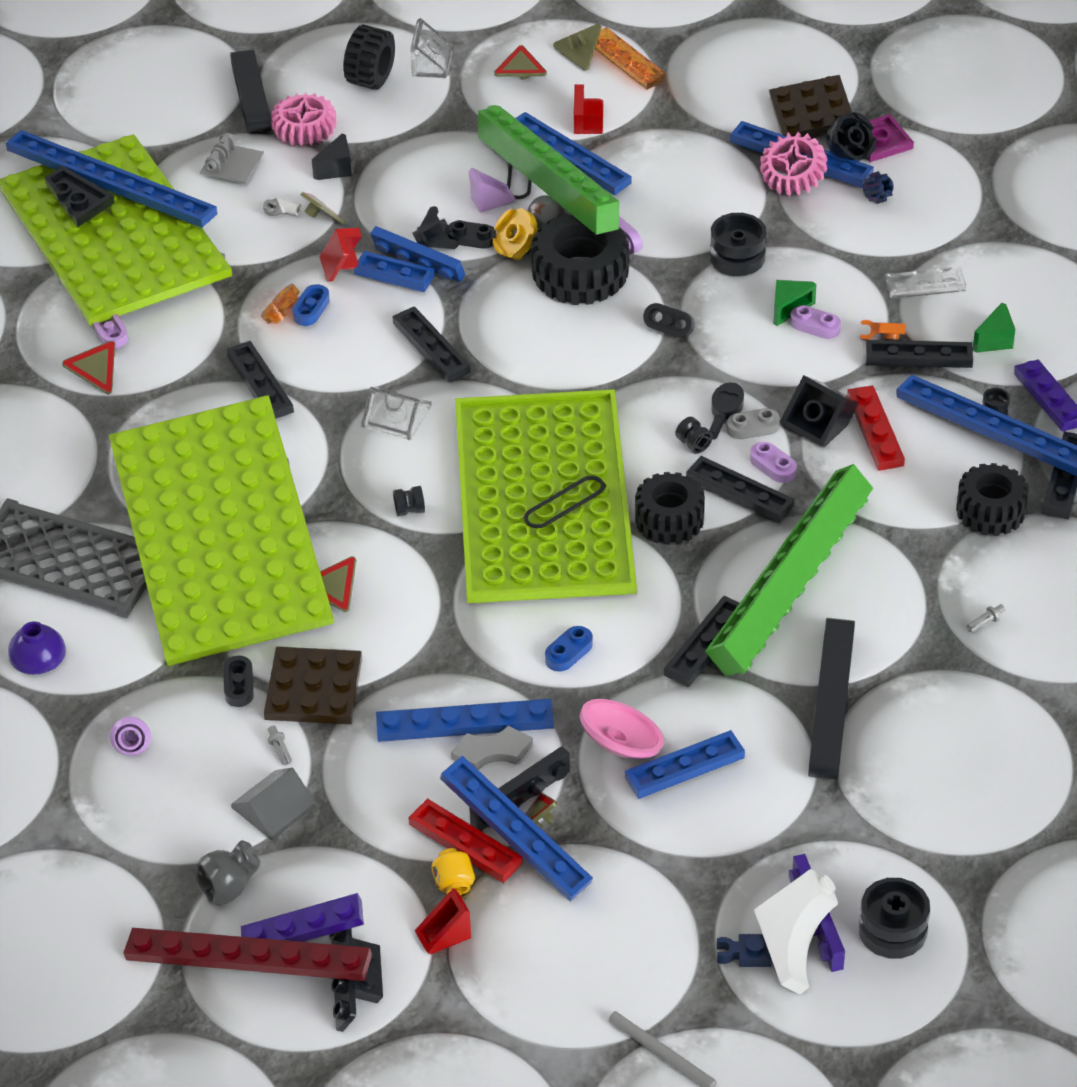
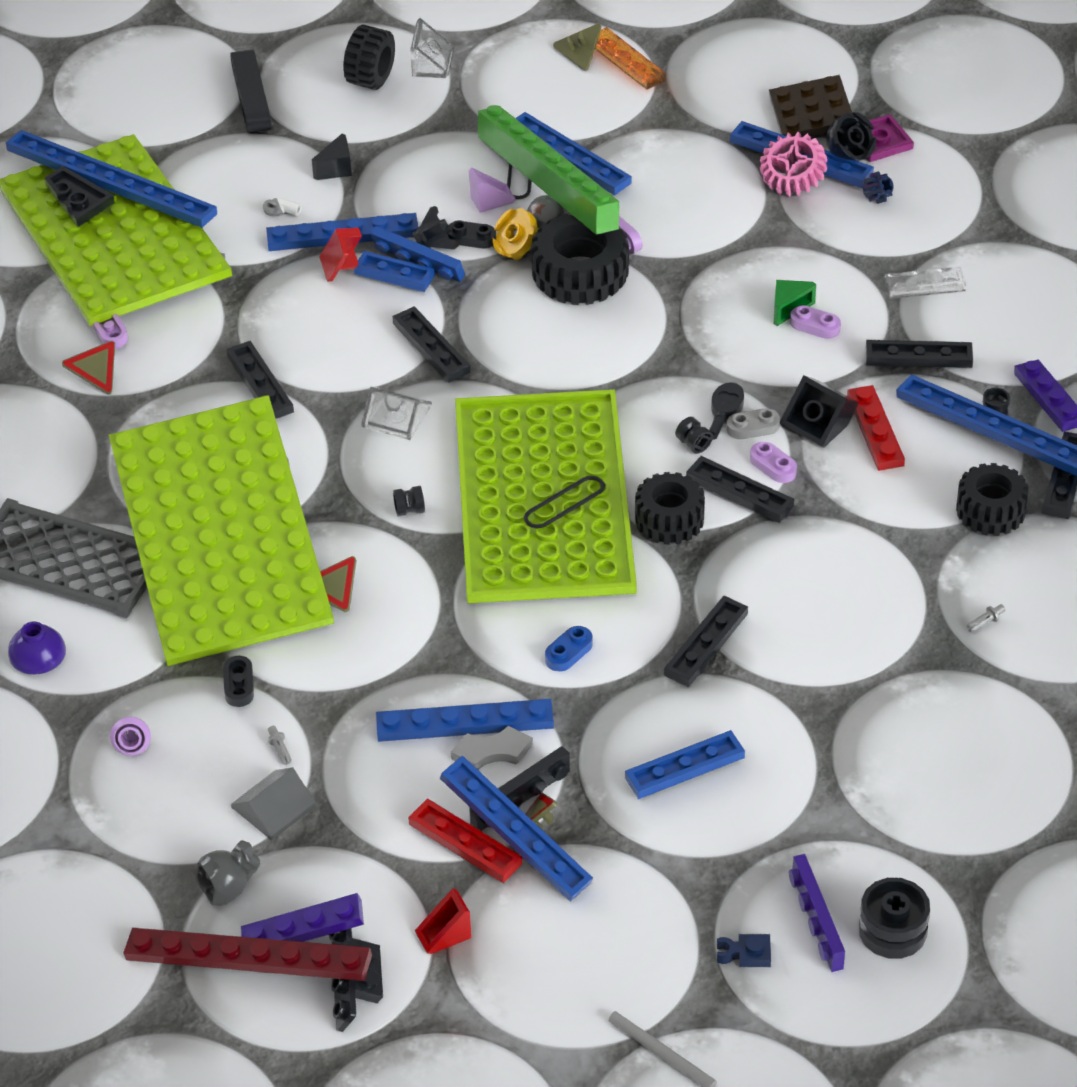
light grey hinge [200,133,264,184] -> none
clear orange plate [261,283,300,324] -> none
dark brown plate [264,647,362,725] -> none
bright pink gear [271,93,337,147] -> none
blue plate [292,284,330,326] -> none
olive piece [300,192,346,225] -> none
yellow head [431,848,475,895] -> none
olive piece [494,45,547,80] -> none
red panel [574,84,604,134] -> none
bright pink dish [580,699,664,759] -> none
black plate [643,303,695,338] -> none
bright green brick [705,464,874,677] -> none
black wheel [710,212,767,276] -> none
white arch [754,869,838,994] -> none
black beam [808,618,855,780] -> none
orange plate [860,320,906,340] -> none
green slope [973,303,1016,353] -> none
none -> blue plate [266,213,418,251]

